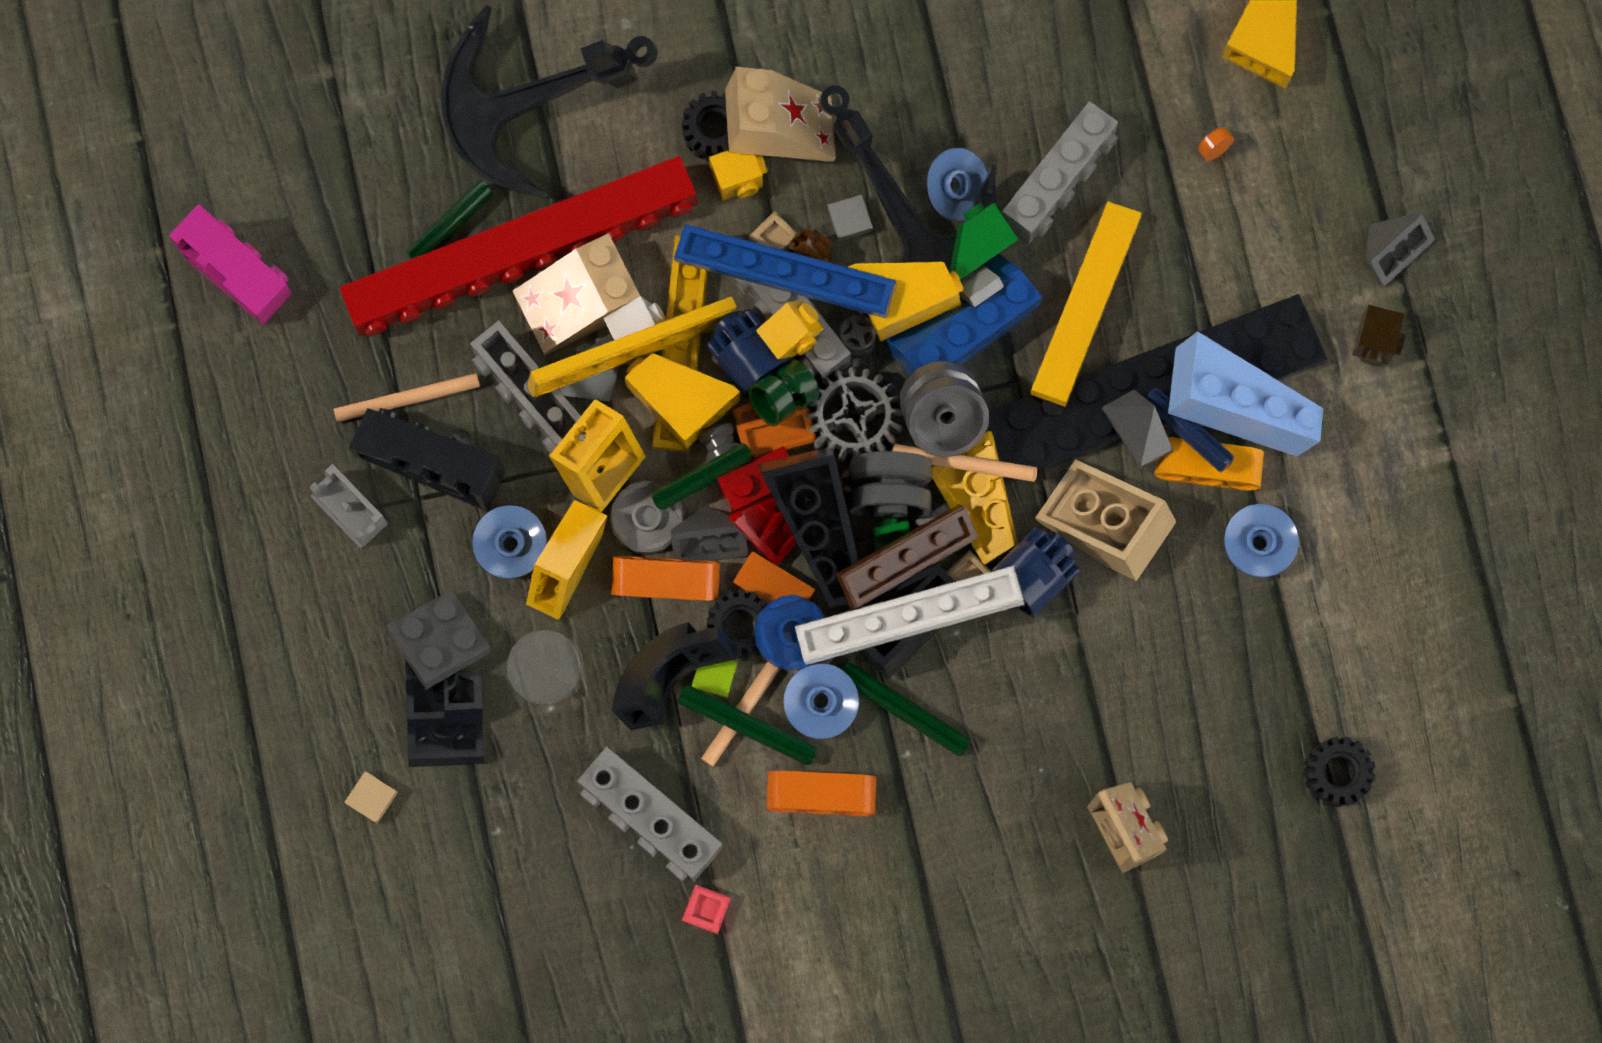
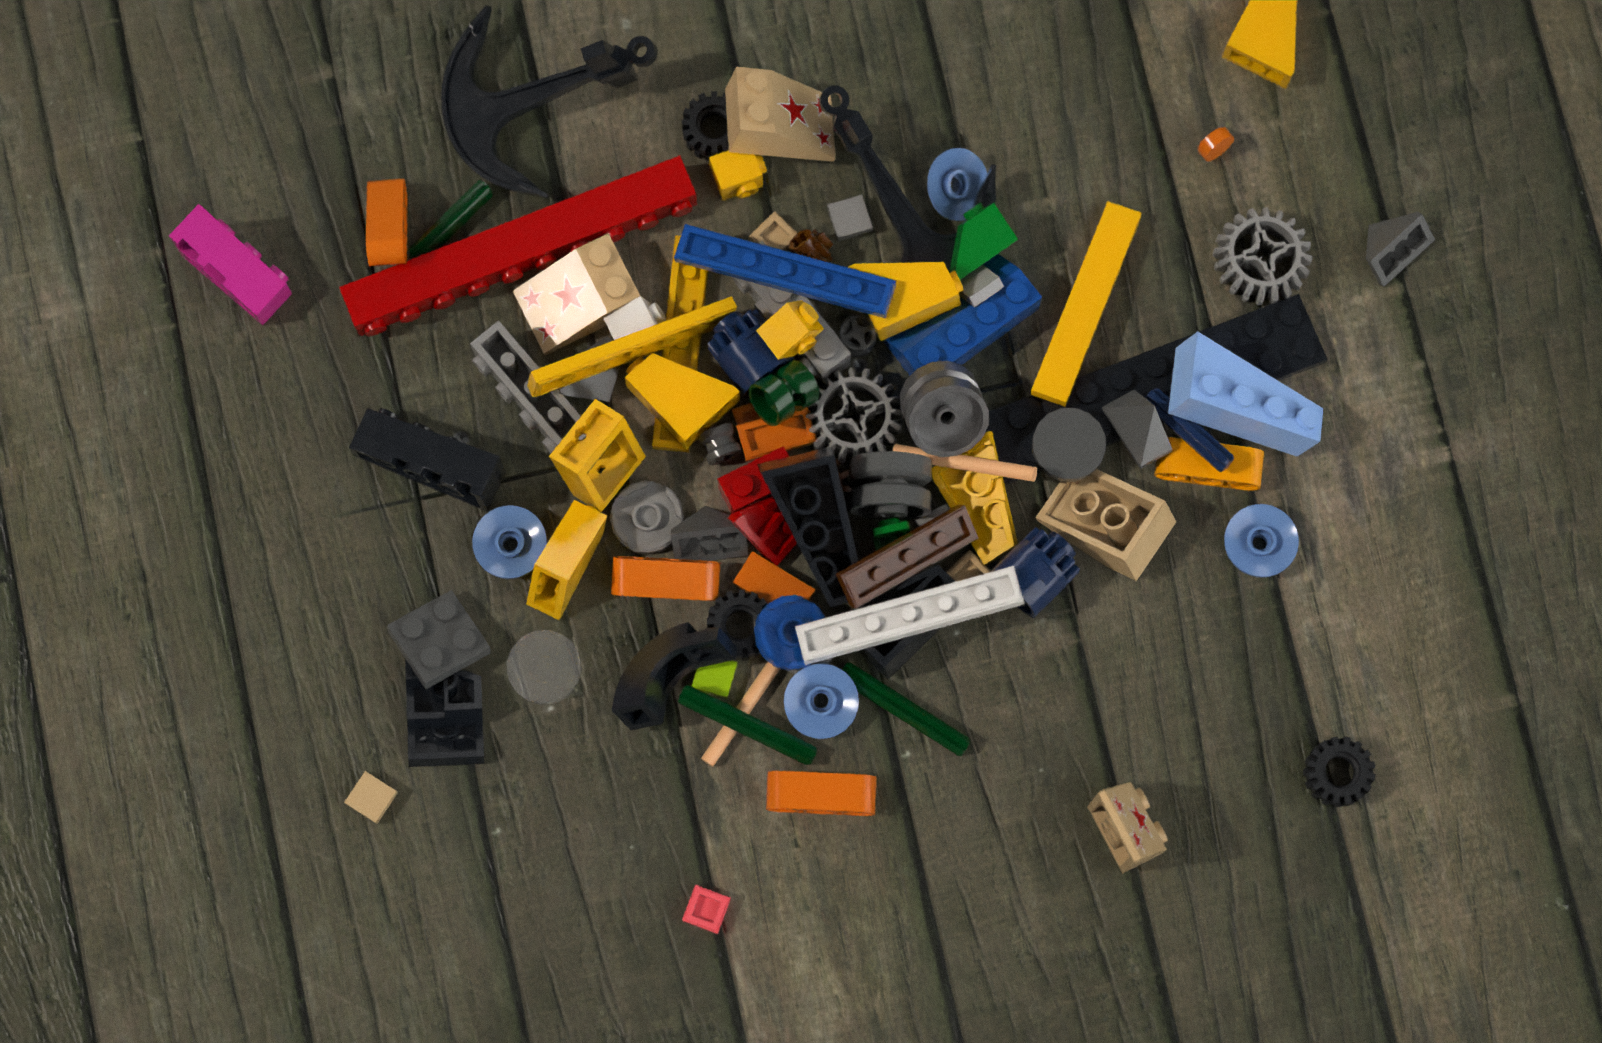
light grey hinge [310,464,388,549] -> none
light nougat bar [334,373,480,423] -> none
light grey brick [577,747,723,882] -> none
dark green axle [651,443,754,510] -> none
light grey brick [1002,101,1118,245] -> none
dark brown brick [1352,305,1406,366] -> none
none -> orange beam [366,178,408,266]
none -> dark grey tile [1032,408,1106,482]
none -> light grey gear [1213,207,1313,305]

